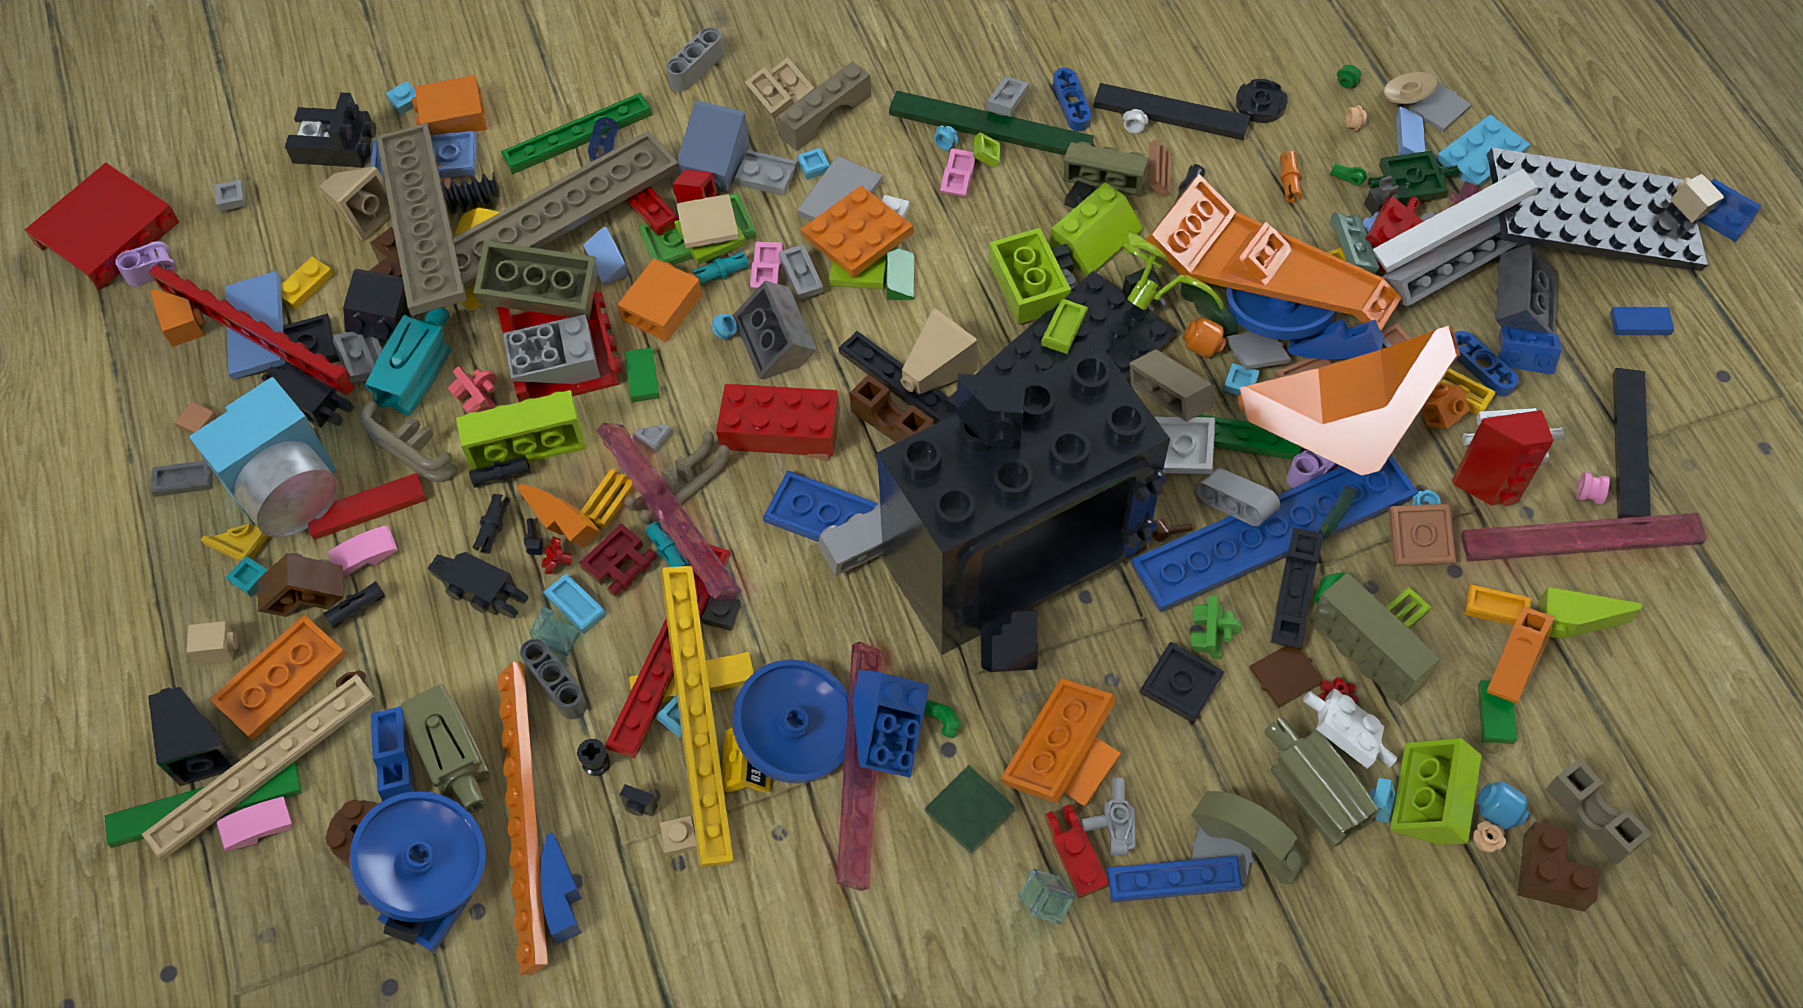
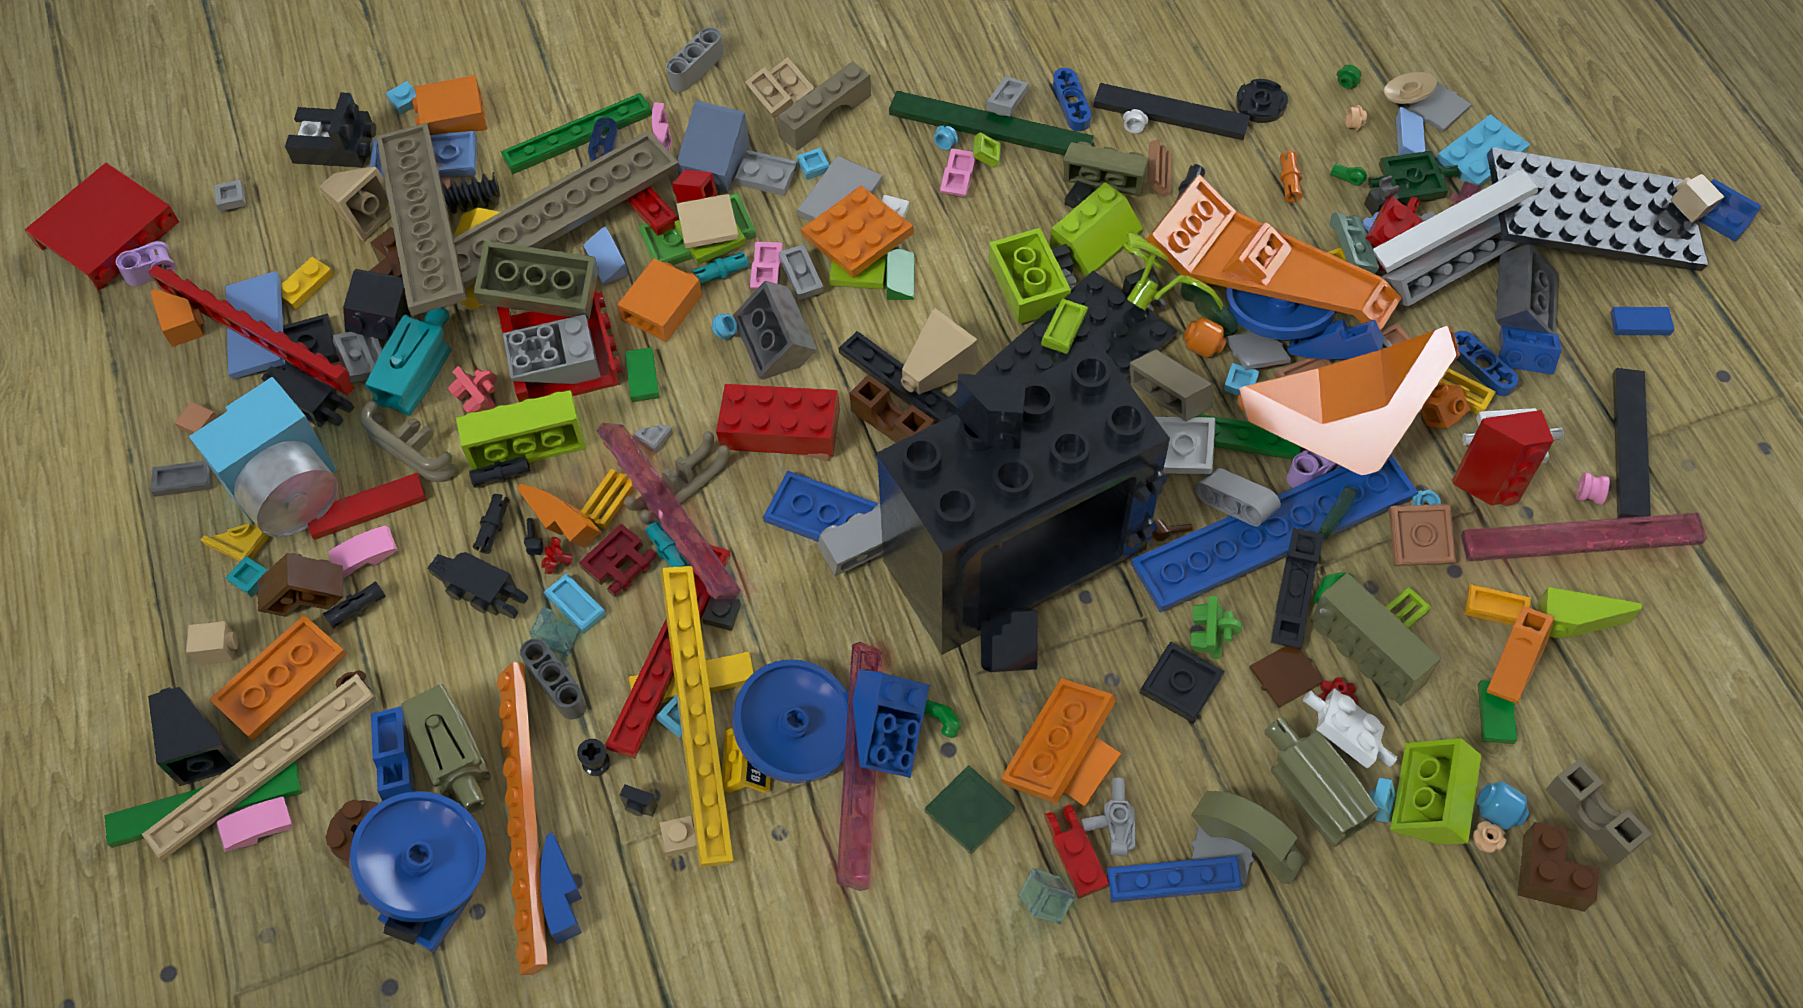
none -> bright pink slope [652,102,672,152]

